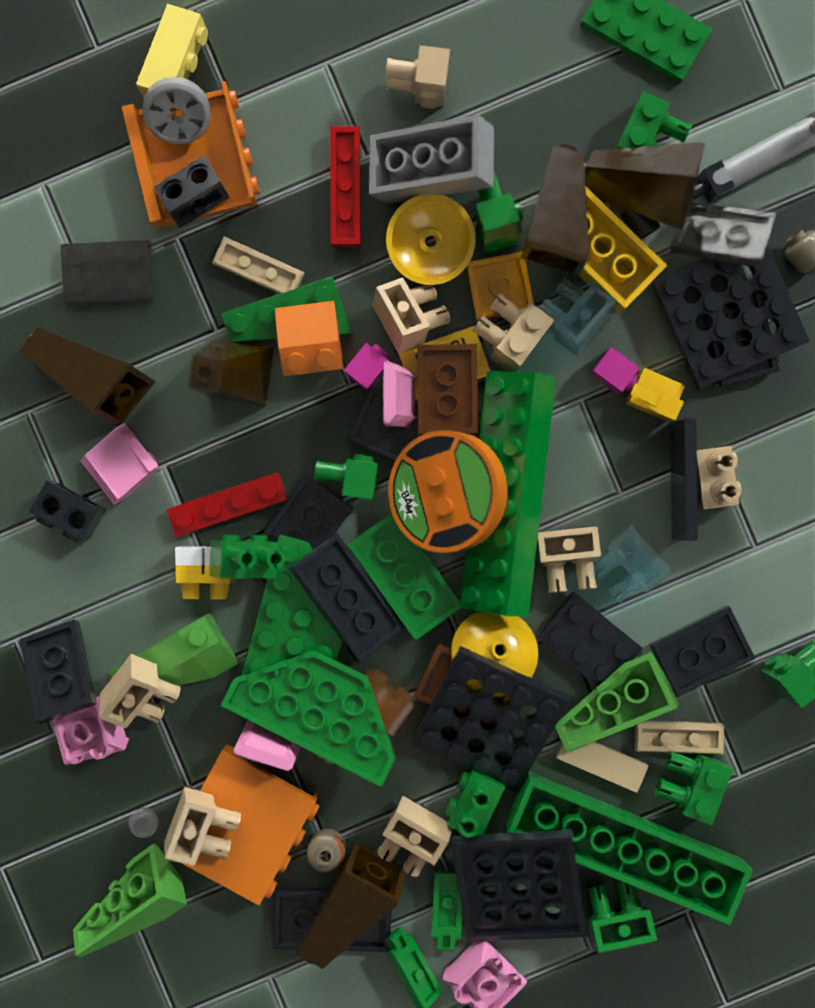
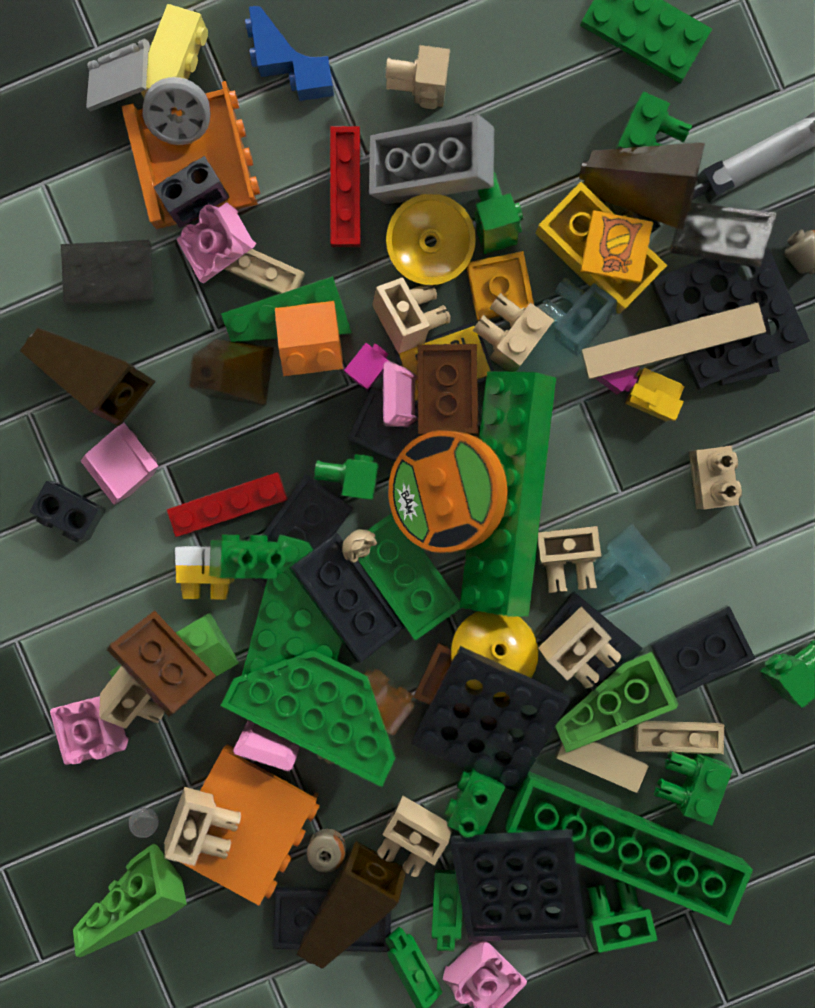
black plate [20,619,97,724] -> none
dark brown slope [520,144,589,275] -> none
black tile [670,418,698,541] -> none
none -> light grey piece [86,39,150,112]
none -> reddish brown plate [107,610,216,717]
none -> bright pink slope [177,202,256,284]
none -> blue arch [245,6,334,101]
none -> tan plate [342,529,377,563]
none -> tan brick [539,607,621,688]
none -> light orange tile [580,210,653,284]
none -> tan tile [581,303,766,380]

